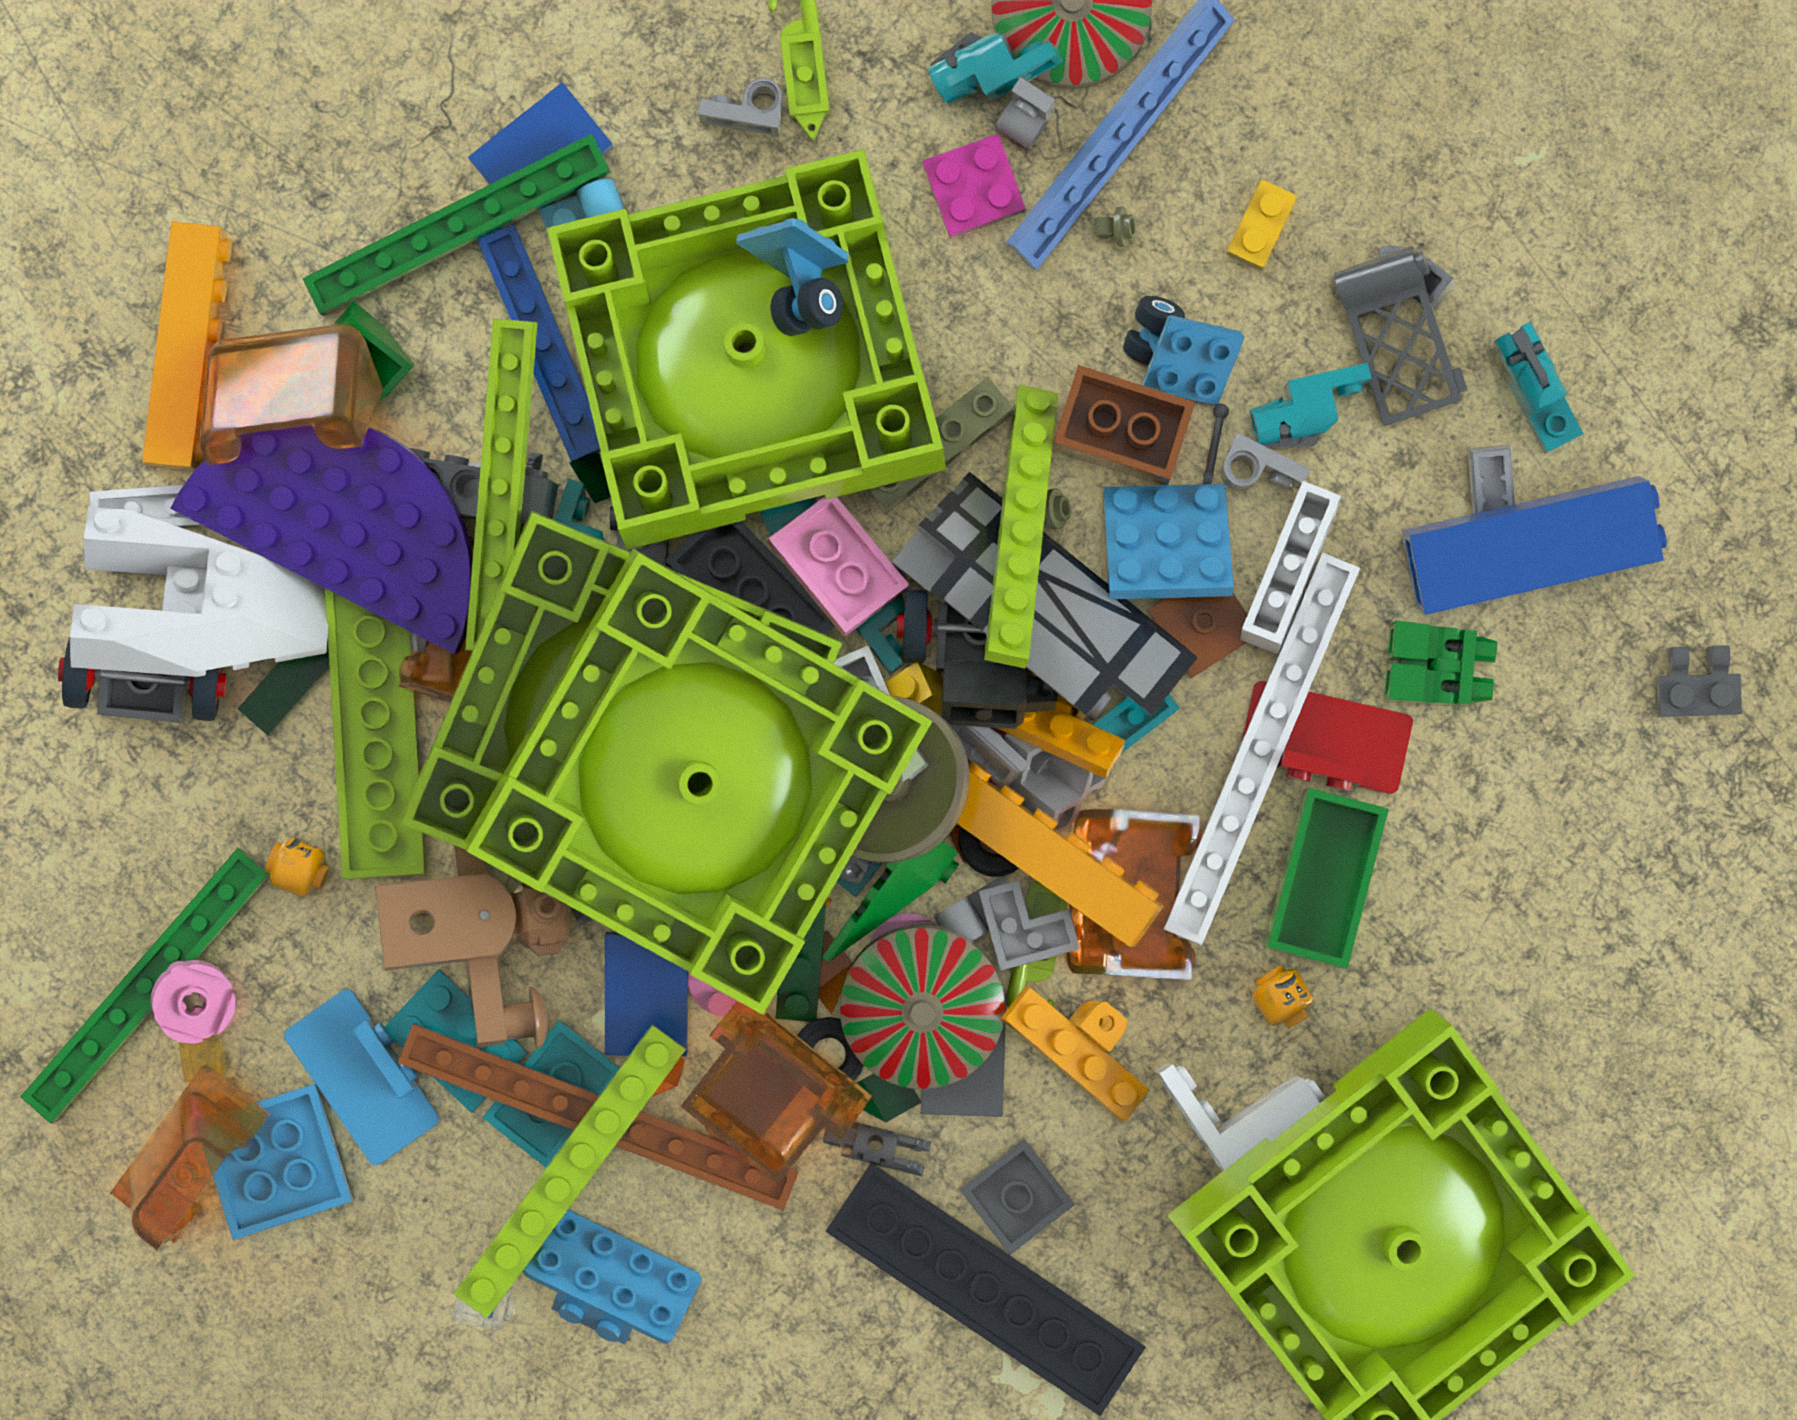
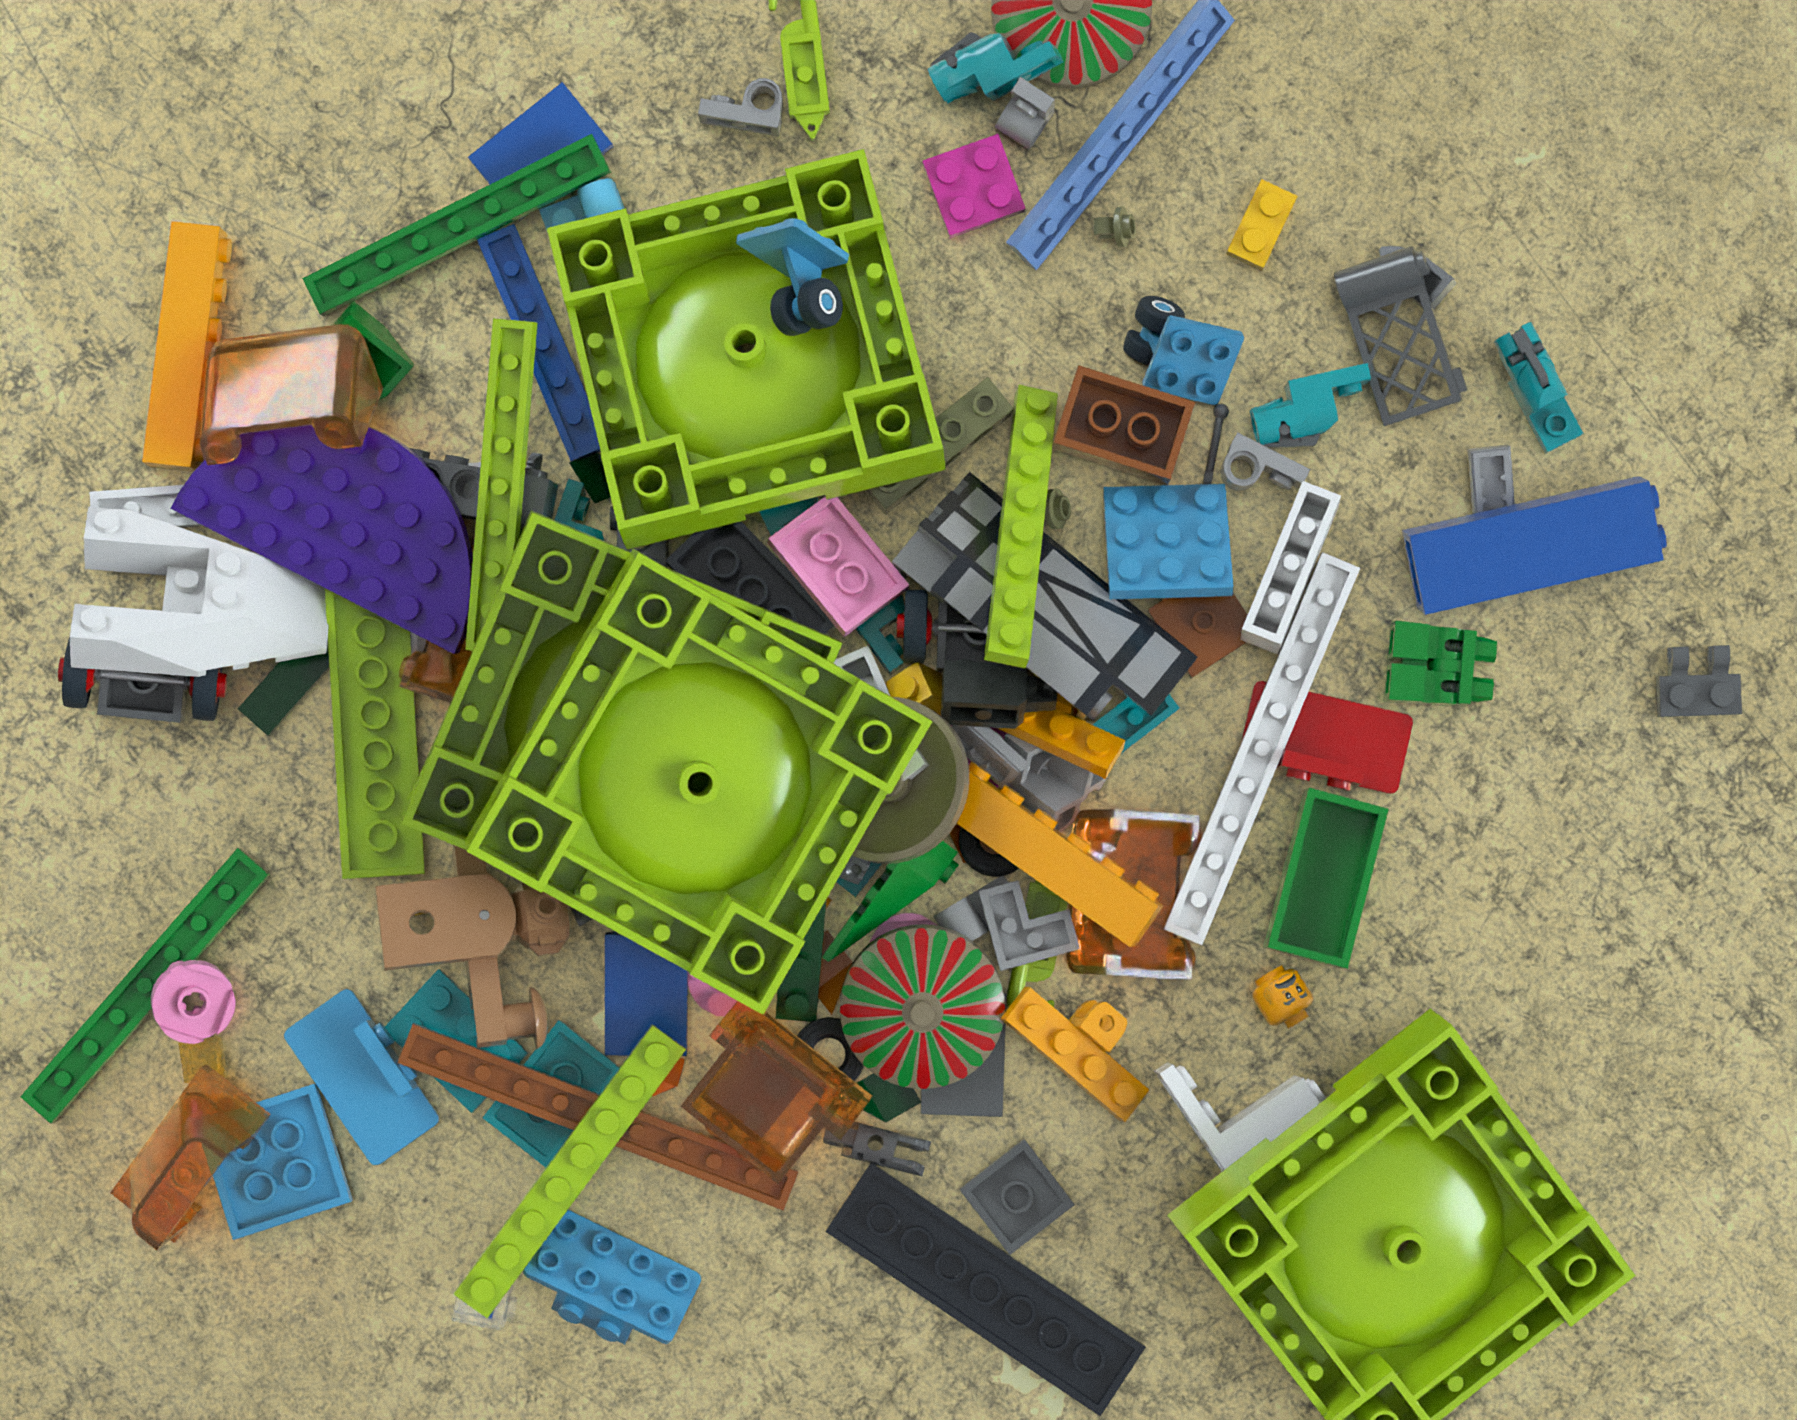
light orange head [265,837,330,897] -> none

